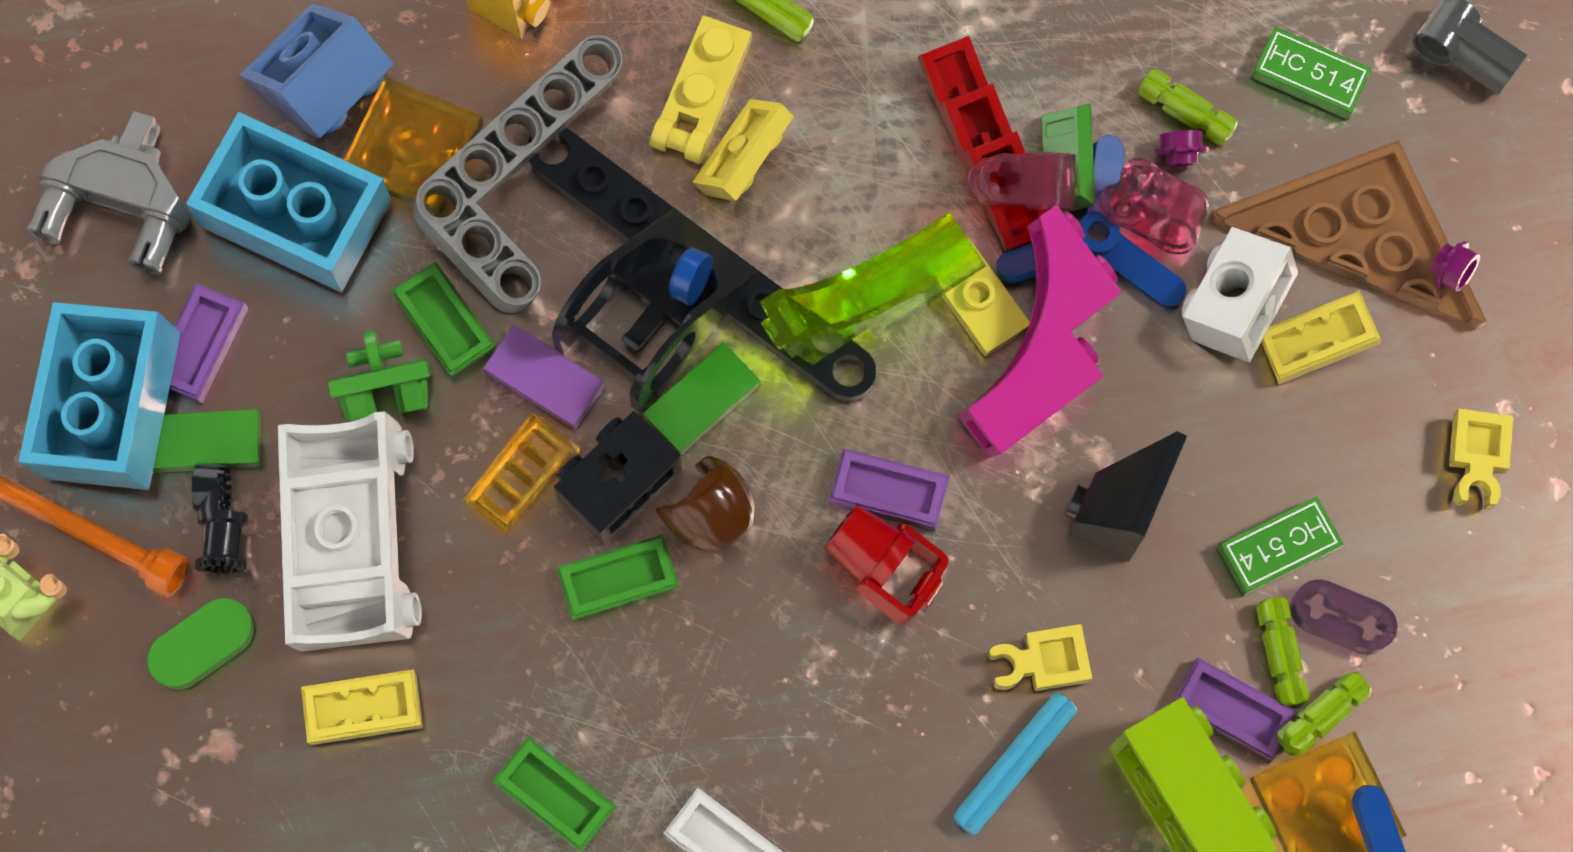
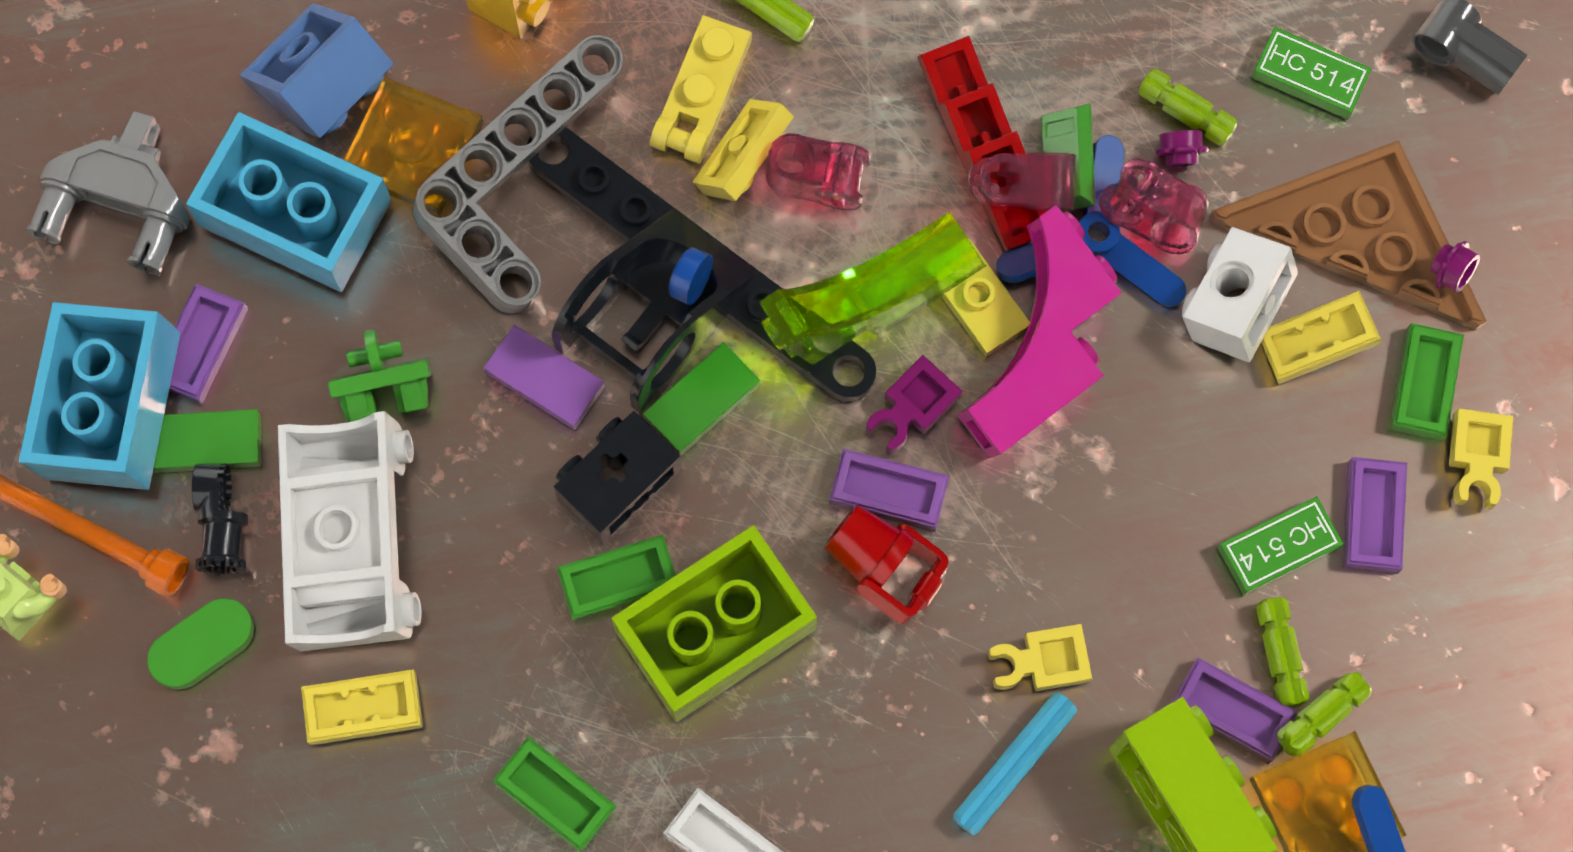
bright green tile [391,261,496,377] -> none
clear yellow slope [464,413,580,534] -> none
reddish brown hair [656,456,755,552] -> none
black slope [1065,431,1187,561] -> none
clear purple beam [1290,579,1398,655] -> none
none -> lime brick [611,525,817,723]
none -> clear pink piece [766,133,872,210]
none -> magenta plate [865,355,963,455]
none -> medium lavender tile [1343,457,1407,574]
none -> bright green tile [1389,323,1464,441]

